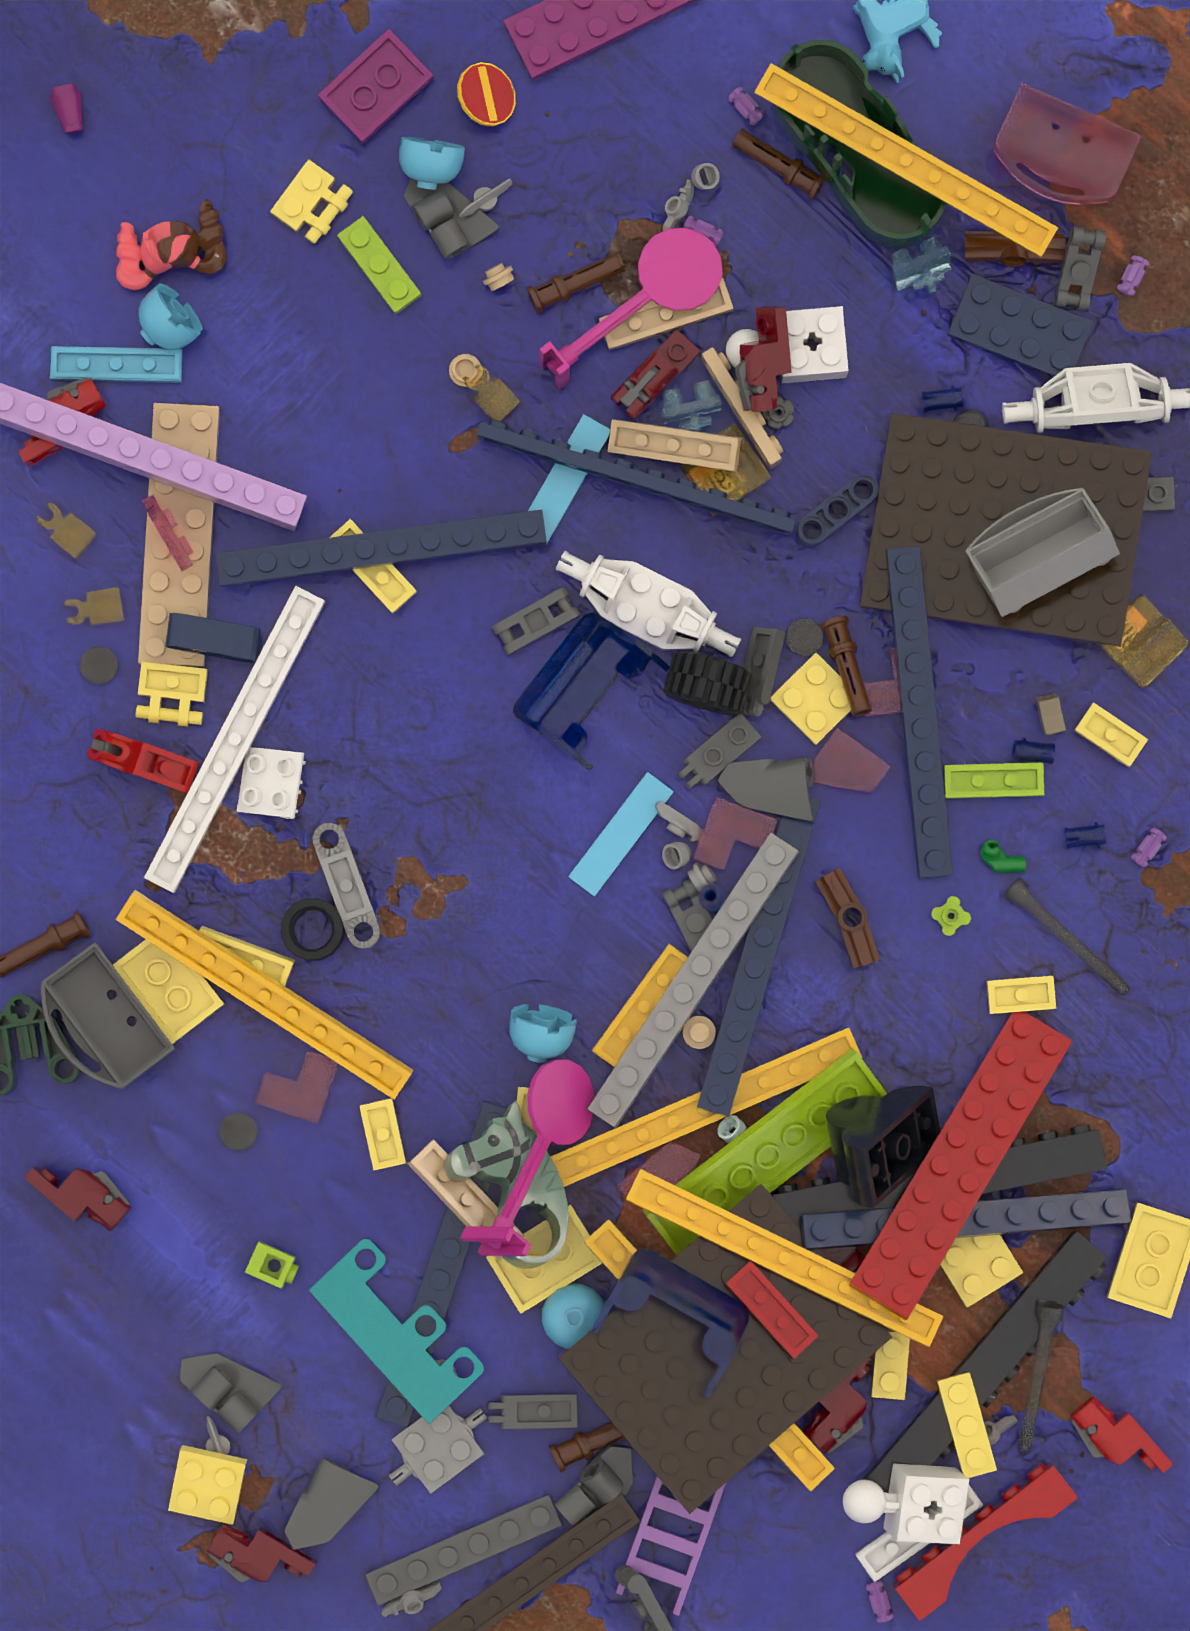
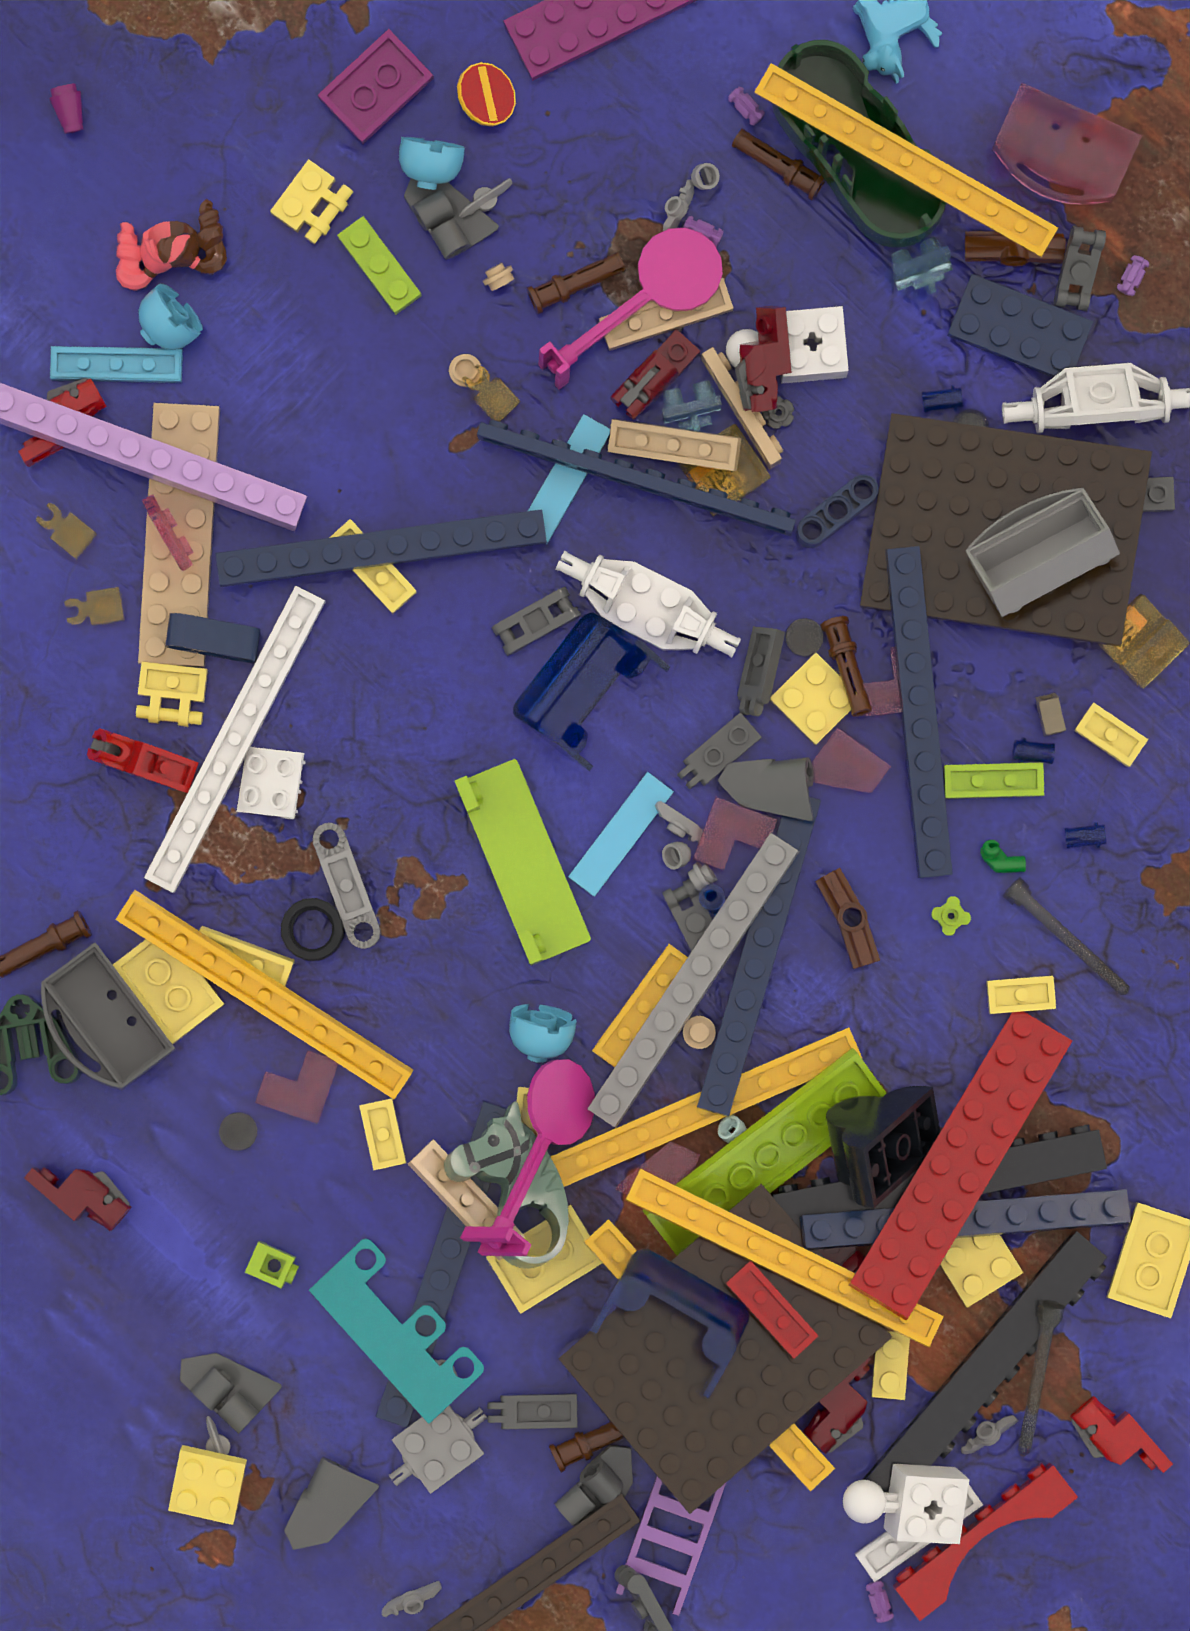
clear smoke piece [80,646,119,685] -> none
dark red plate [207,1523,318,1583] -> none
dark grey plate [365,1494,562,1605] -> none
medium azure cylinder [542,1283,607,1349] -> none
black tyre [663,651,753,715] -> none
light yellow plate [937,1372,997,1478] -> none
medium lavender piece [1131,828,1167,867] -> none
none -> lime bracket [455,759,591,966]

